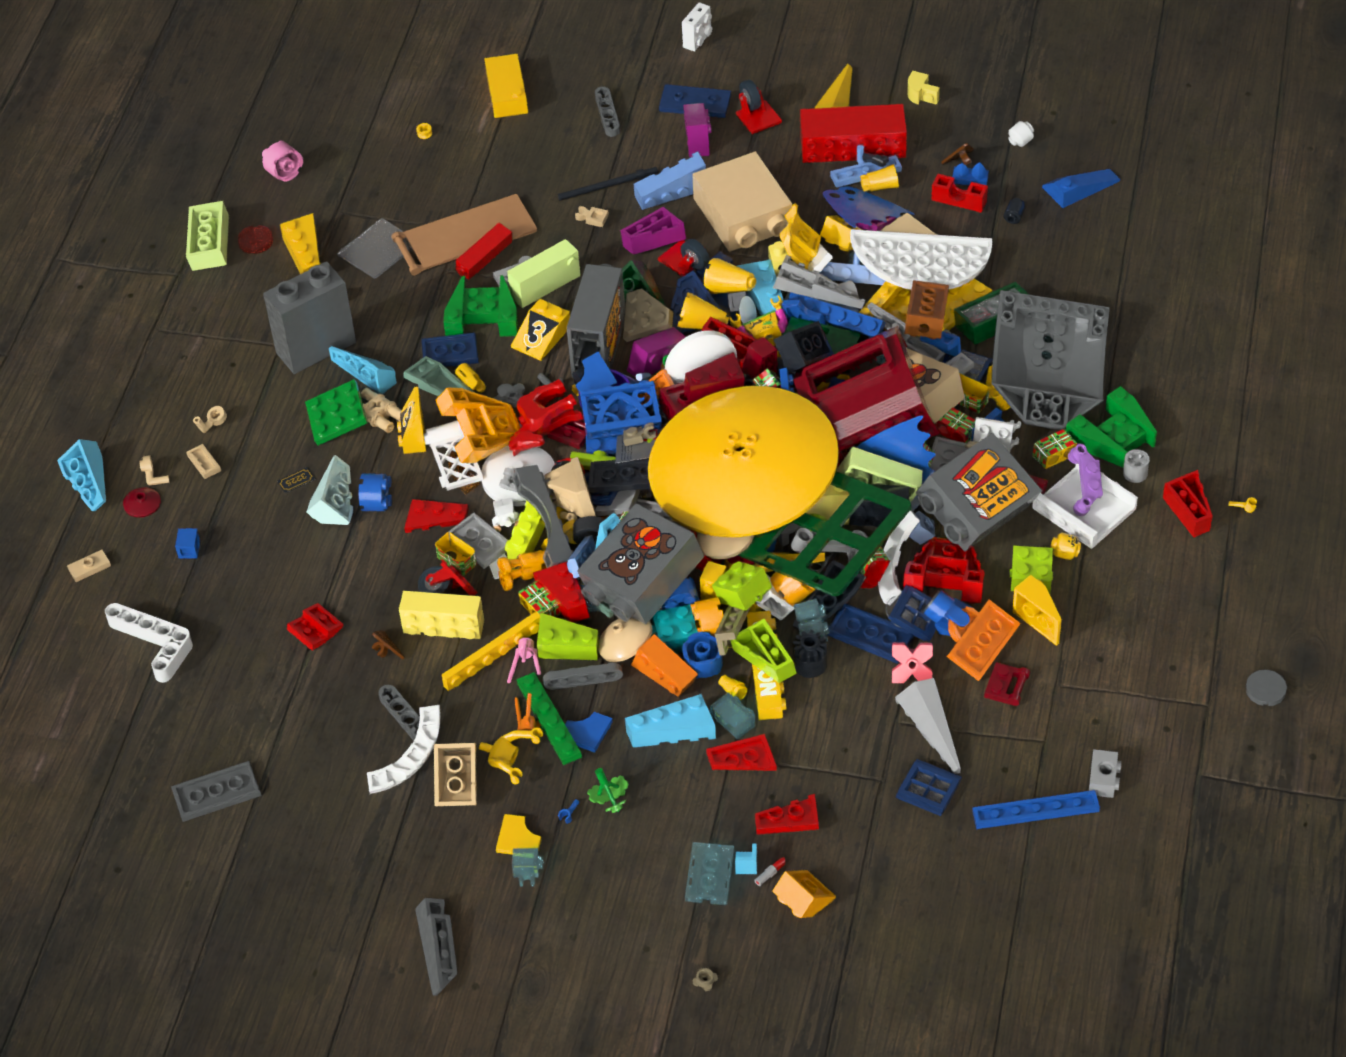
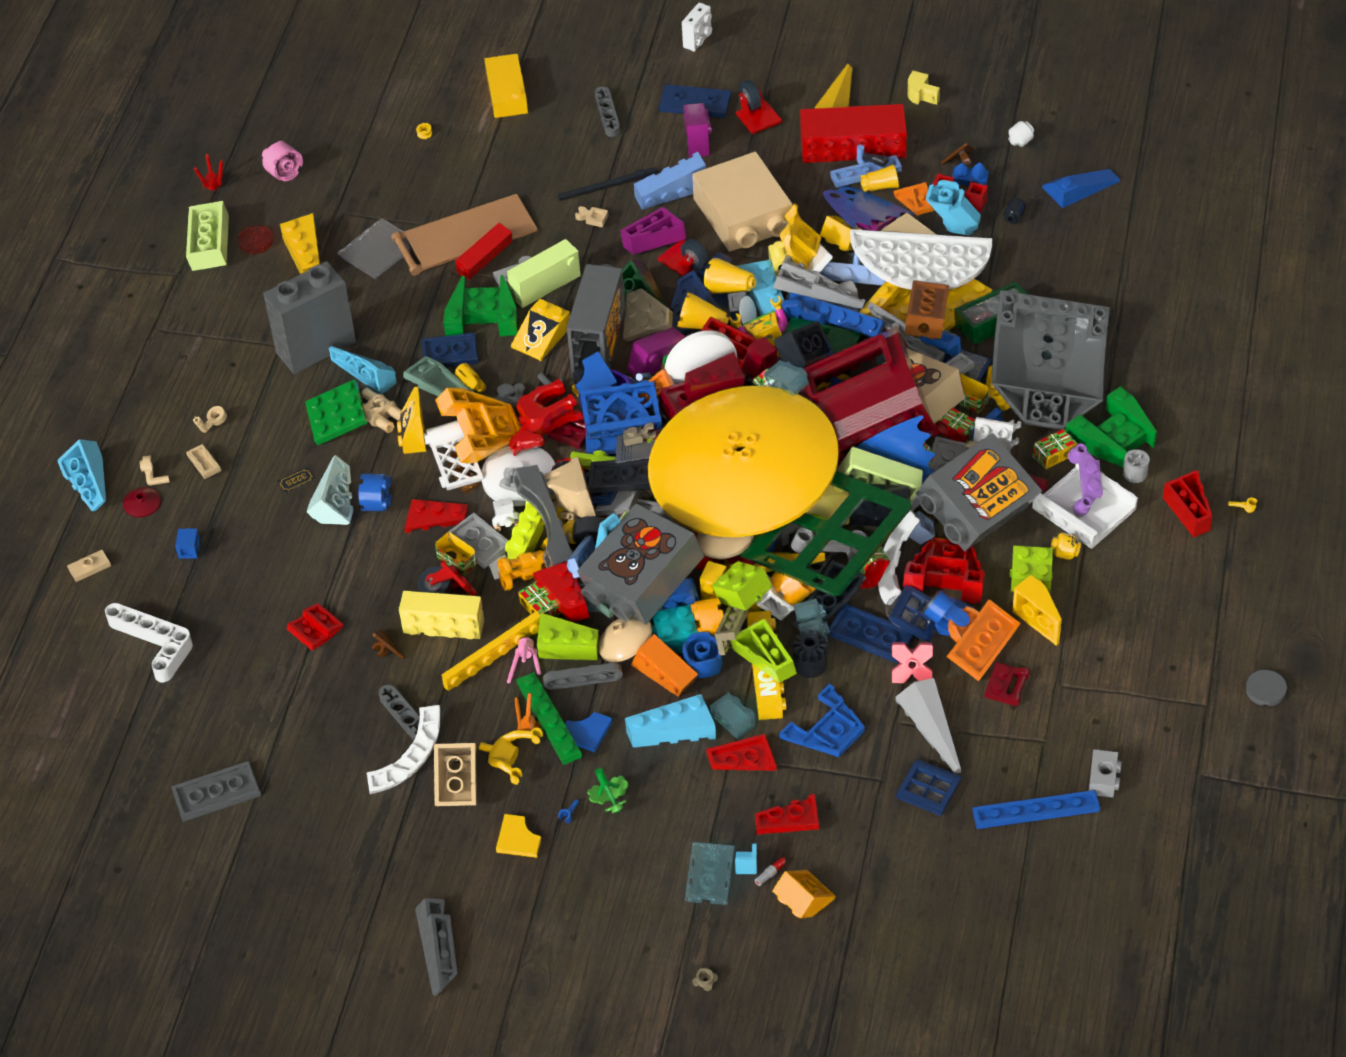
clear light blue brick [512,848,543,887] -> none
yellow cone [719,675,747,701] -> none
none -> red plant [194,154,223,190]
none -> clear light blue brick [764,360,809,396]
none -> blue wing [779,684,865,757]
none -> orange wing [893,182,934,216]
none -> medium azure brick [926,180,981,235]

